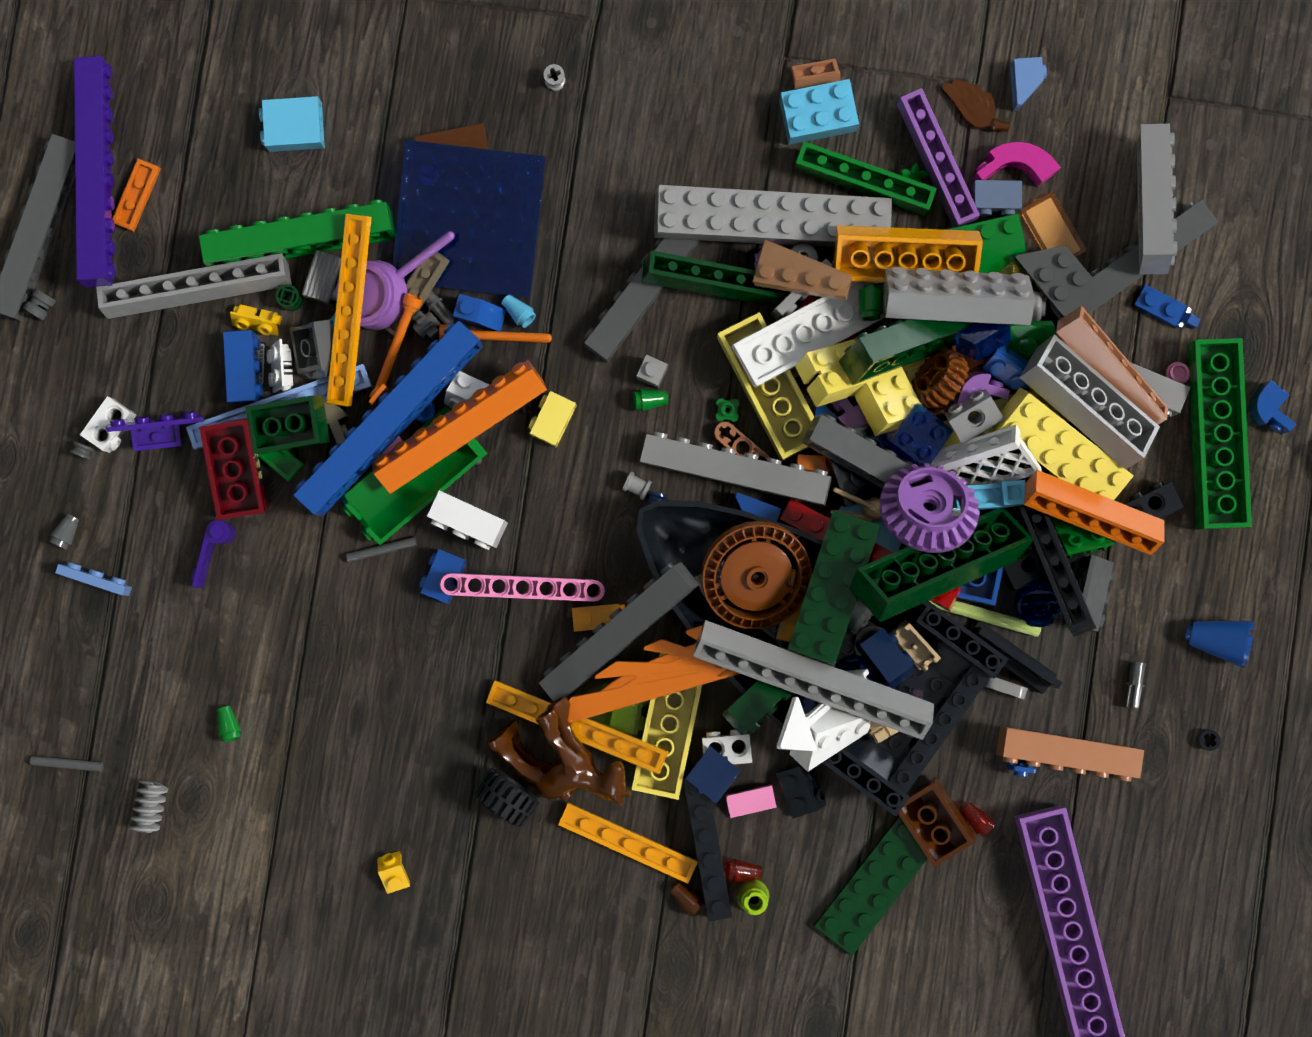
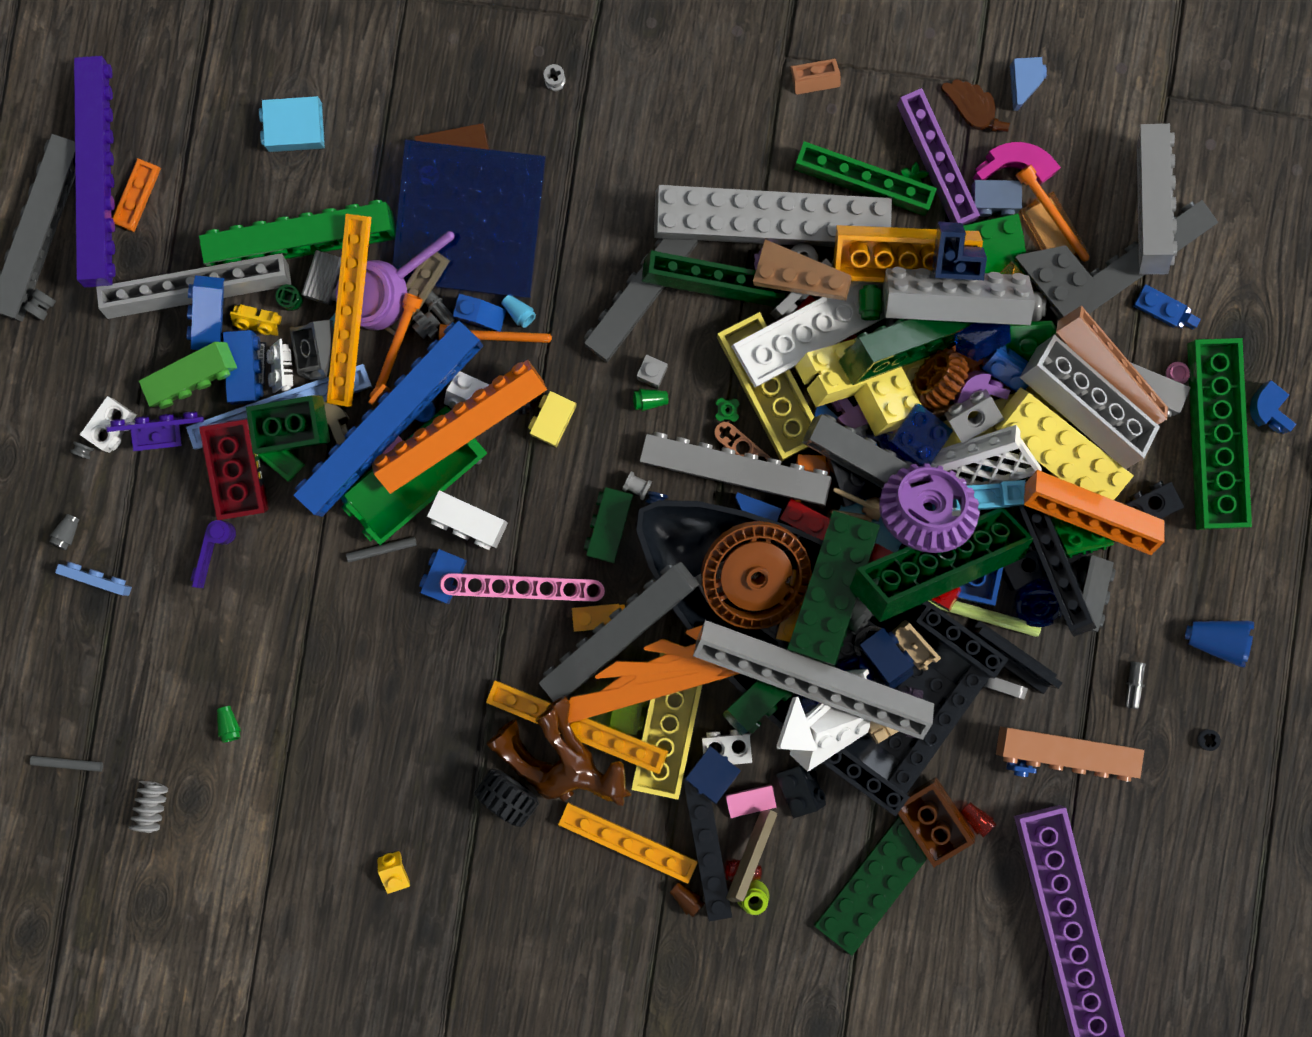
medium azure brick [779,79,859,145] -> none
none -> bright green brick [139,342,237,409]
none -> brick [187,275,224,350]
none -> dark green brick [584,487,633,563]
none -> dark tan tile [726,810,777,902]
none -> dark blue brick [932,222,987,281]
none -> orange piece [1015,164,1089,262]

